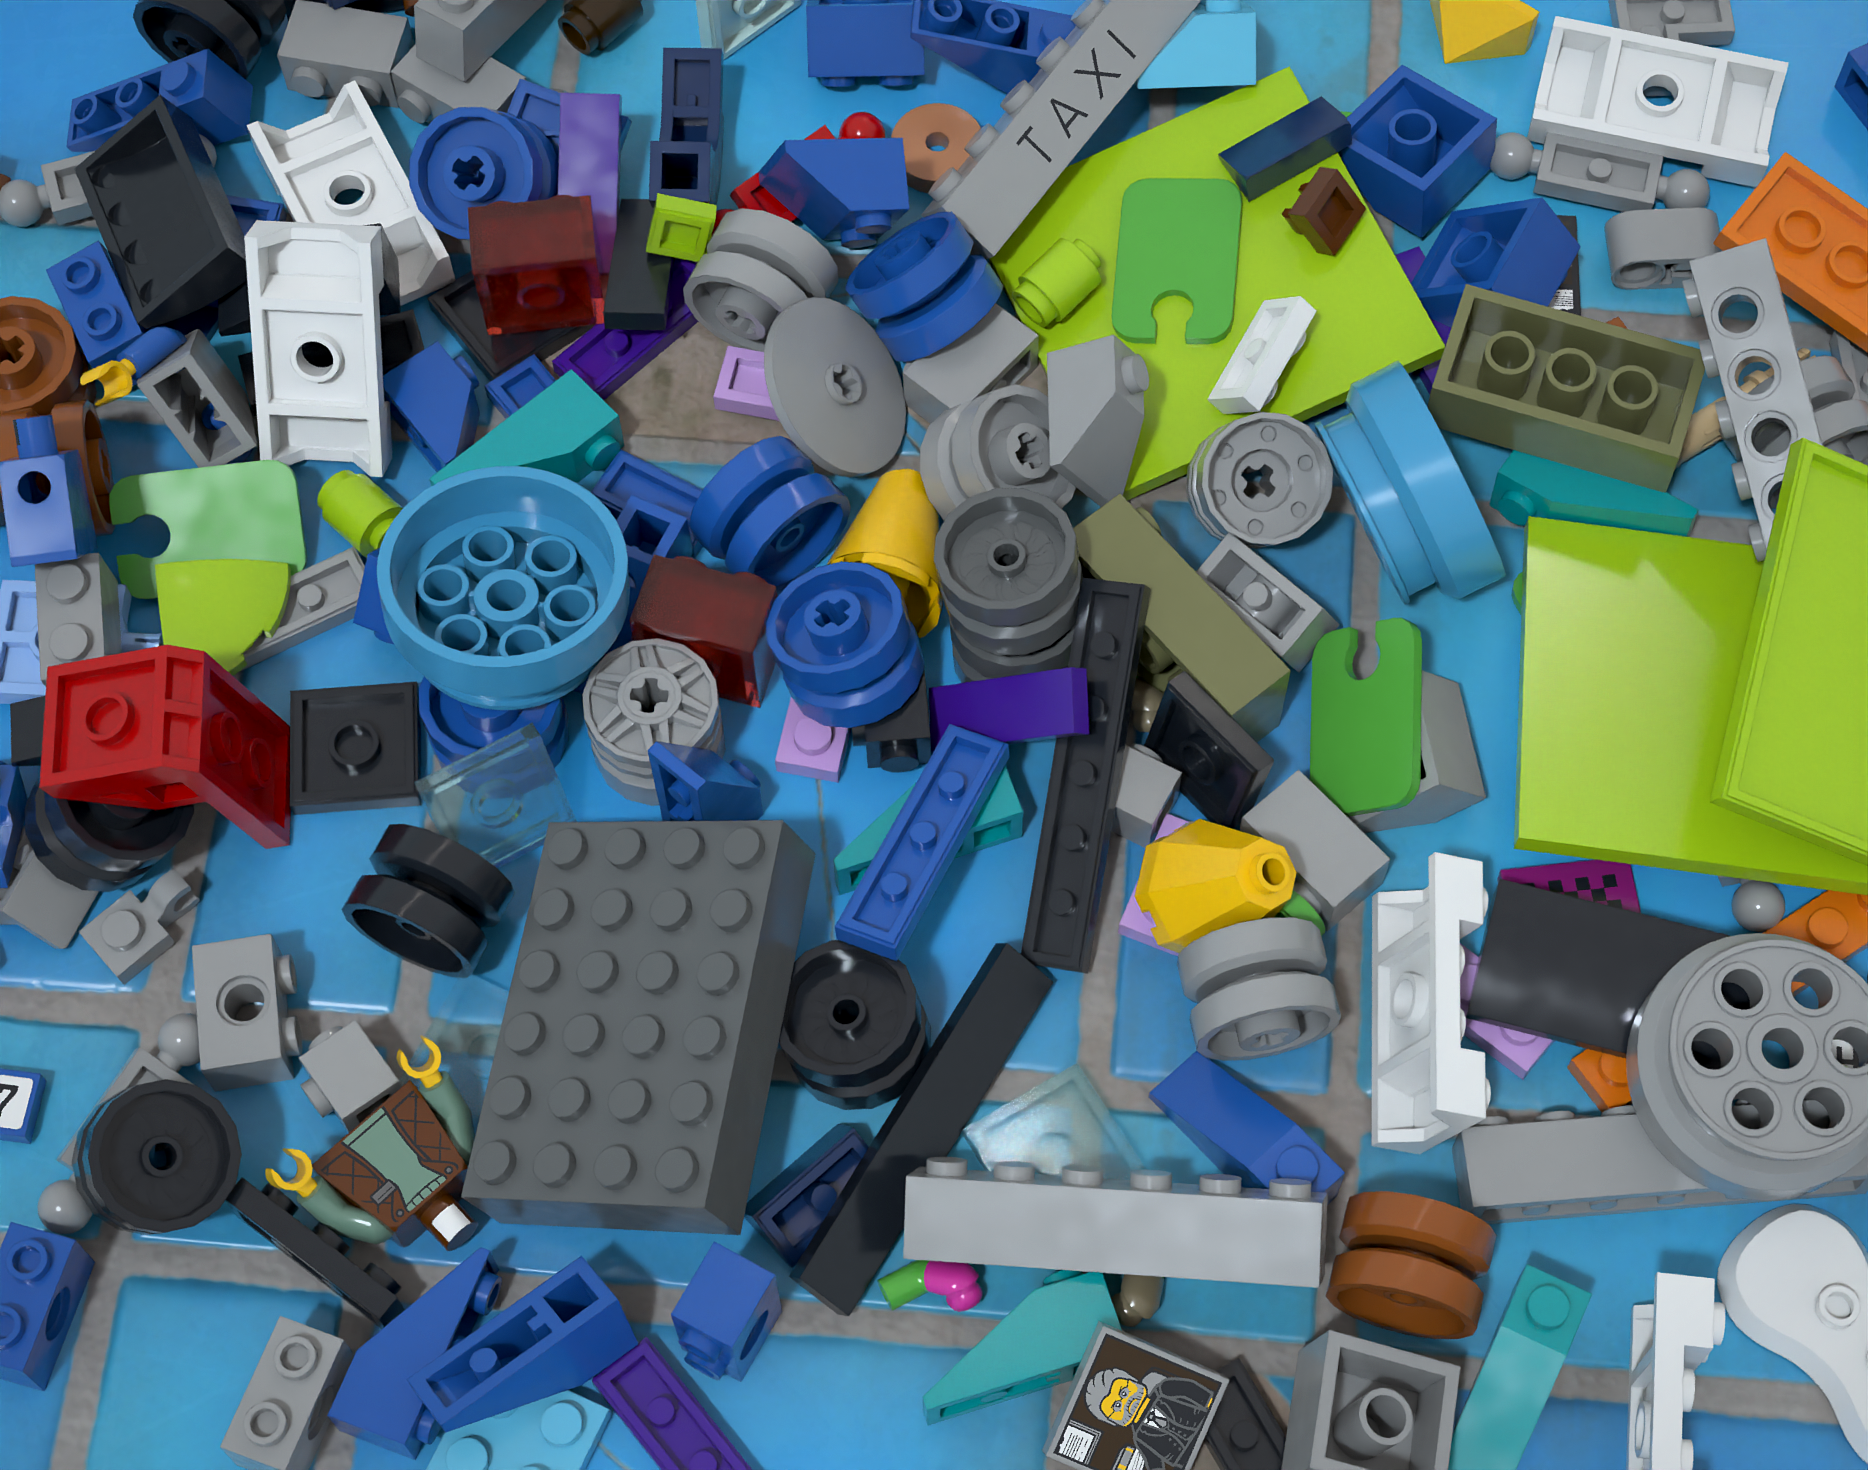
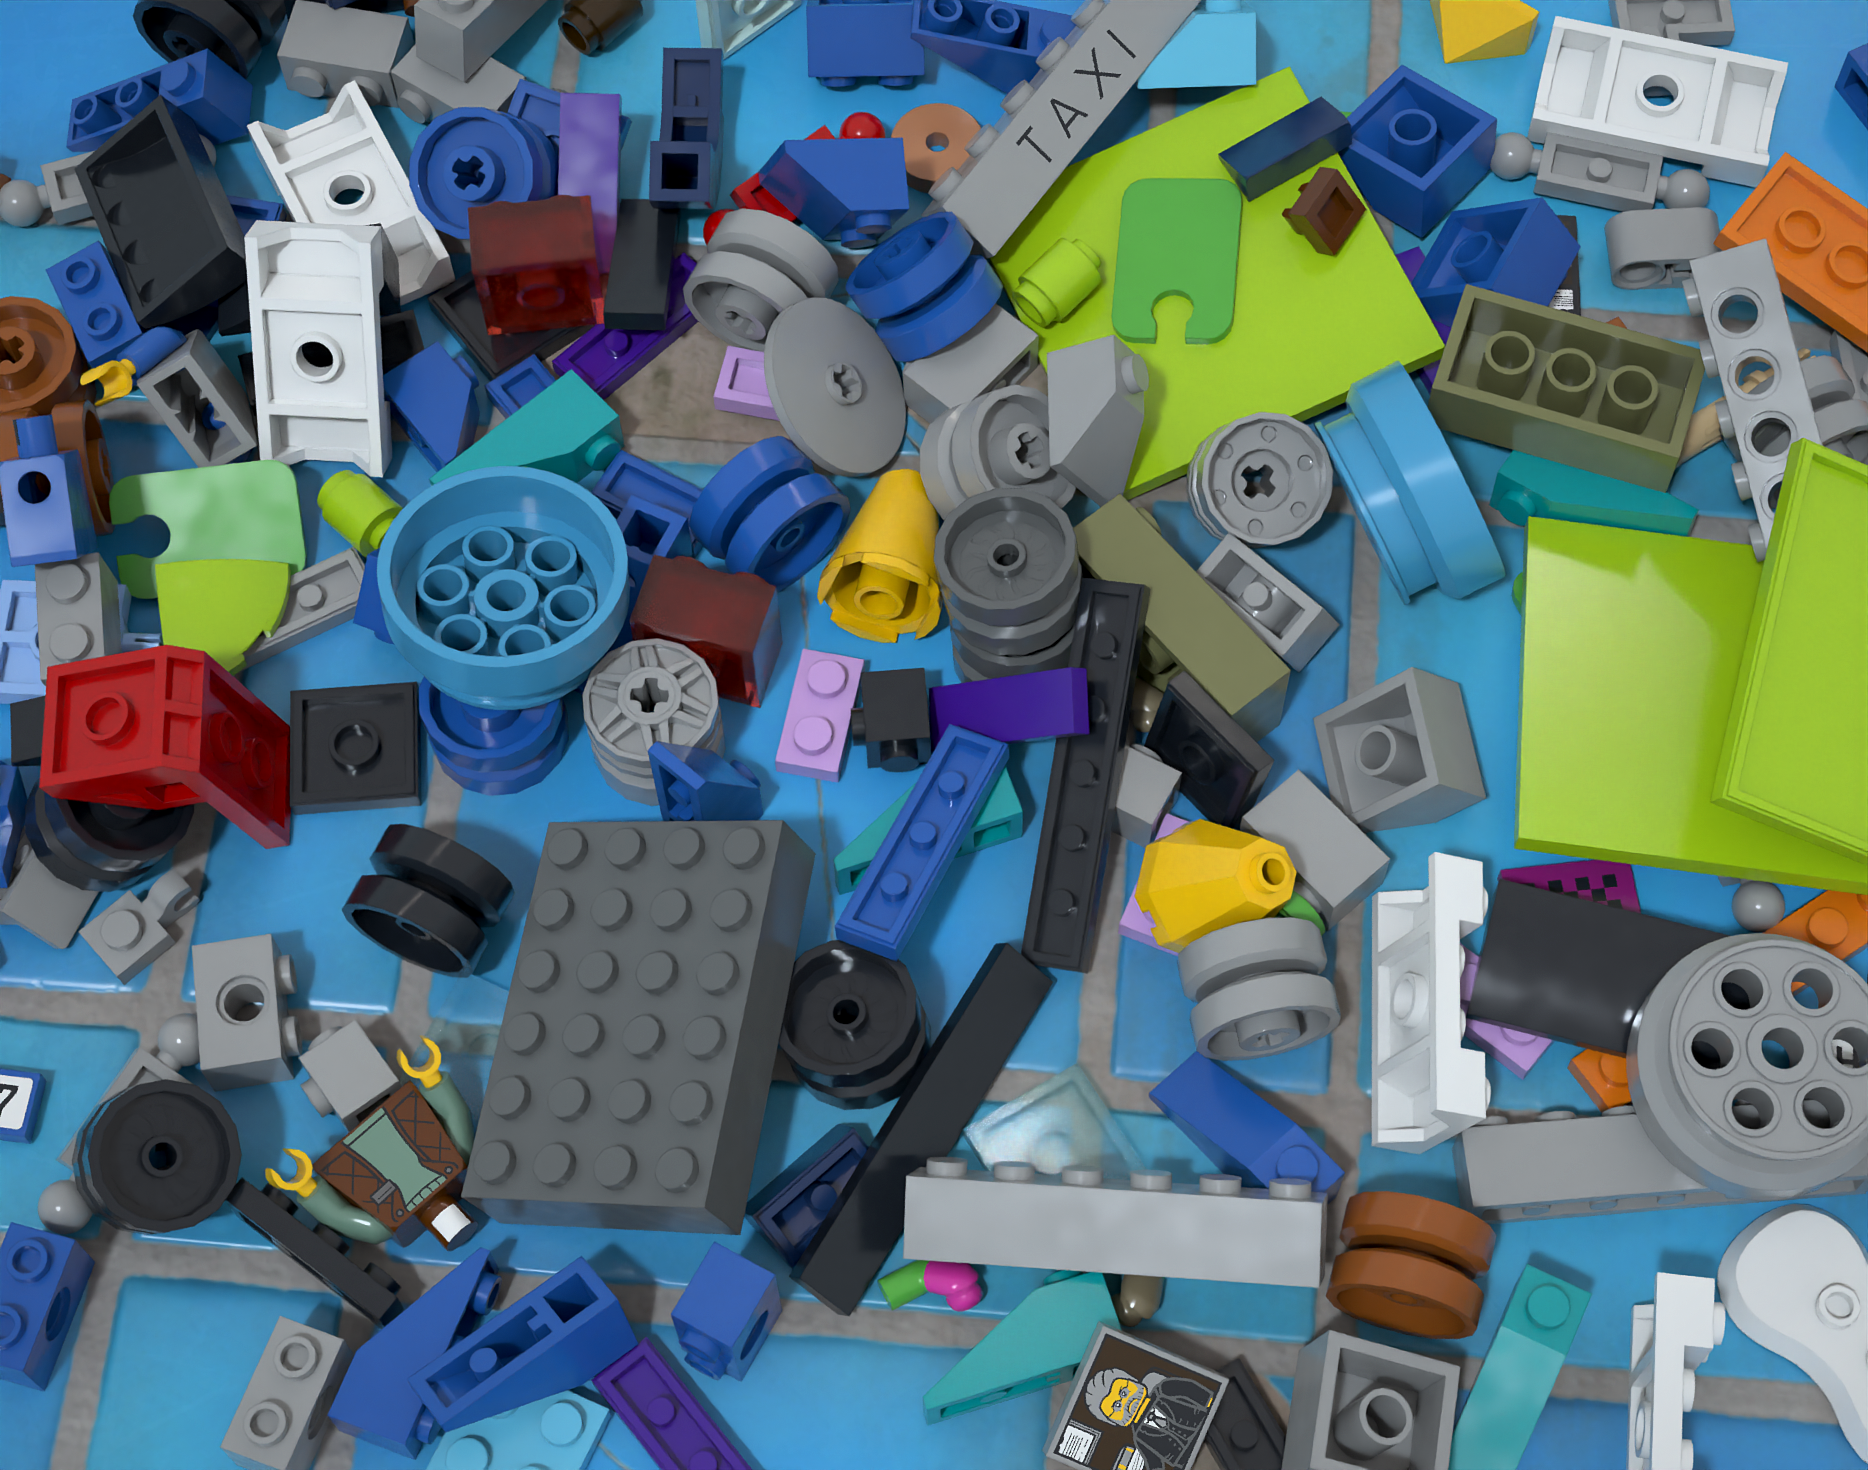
clear light blue tile [414,723,577,868] -> none
lime tile [645,193,717,262] -> none
blue wheel [766,561,925,728] -> none
white plate [1207,296,1317,414] -> none
bright green piece [1310,618,1422,817] -> none

